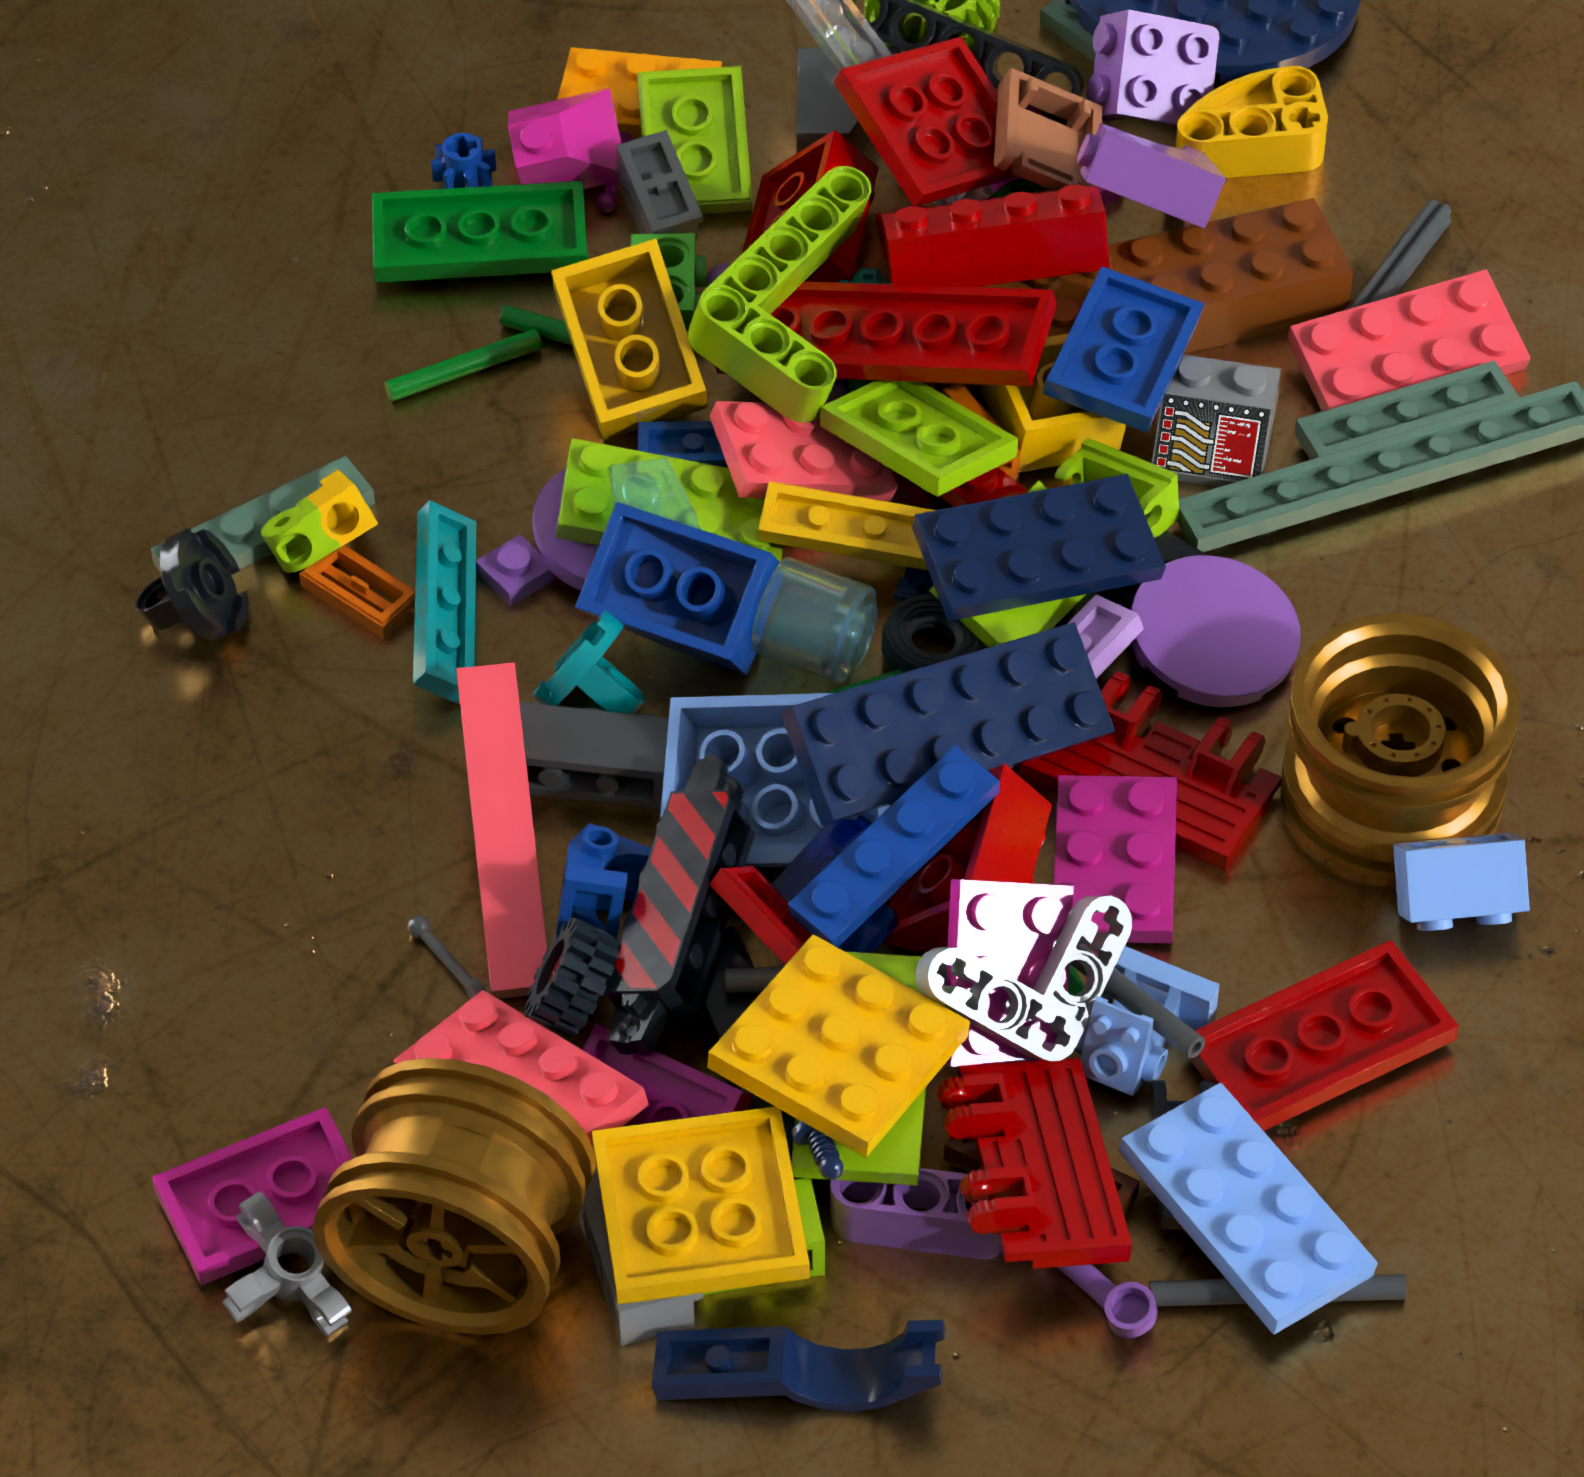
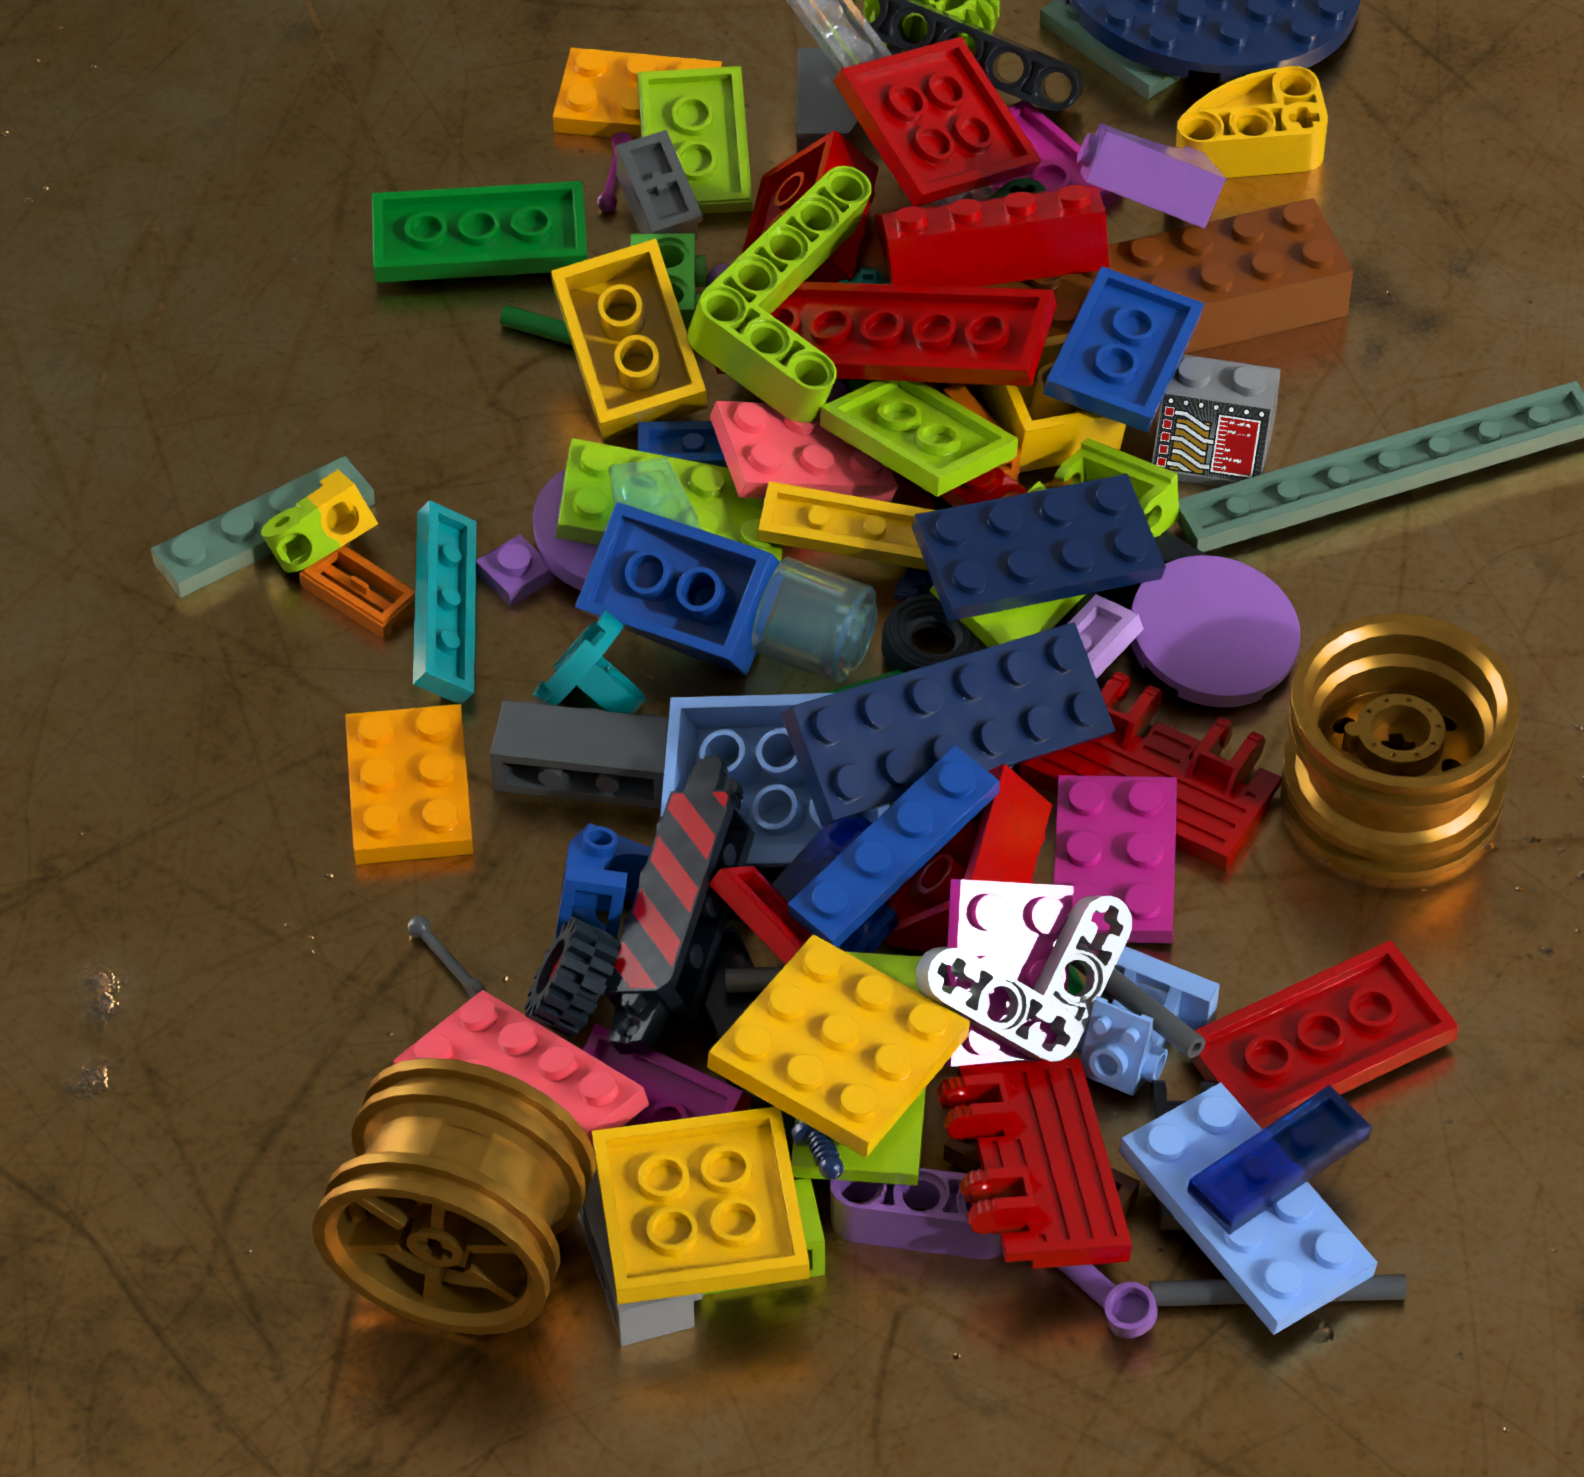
black tile [135,528,249,641] -> none
dark pink plate [152,1107,353,1286] -> none
light grey pin [222,1191,352,1337] -> none
green bar [384,328,542,402] -> none
blue gear [430,133,497,189] -> none
coral tile [456,662,547,999] -> none
dark pink slope [508,88,622,189] -> none
dark blue piece [652,1320,946,1412] -> none
nougat container [994,68,1103,190] -> none
bracket [1086,9,1219,126] -> none
coral plate [1287,269,1531,412] -> none
sand green plate [1295,361,1520,460] -> none
dark grey axle [1344,199,1451,310] -> none
light blue brick [1393,832,1530,931] -> none
none -> light orange plate [345,704,474,865]
none -> clear blue tile [1187,1085,1372,1235]

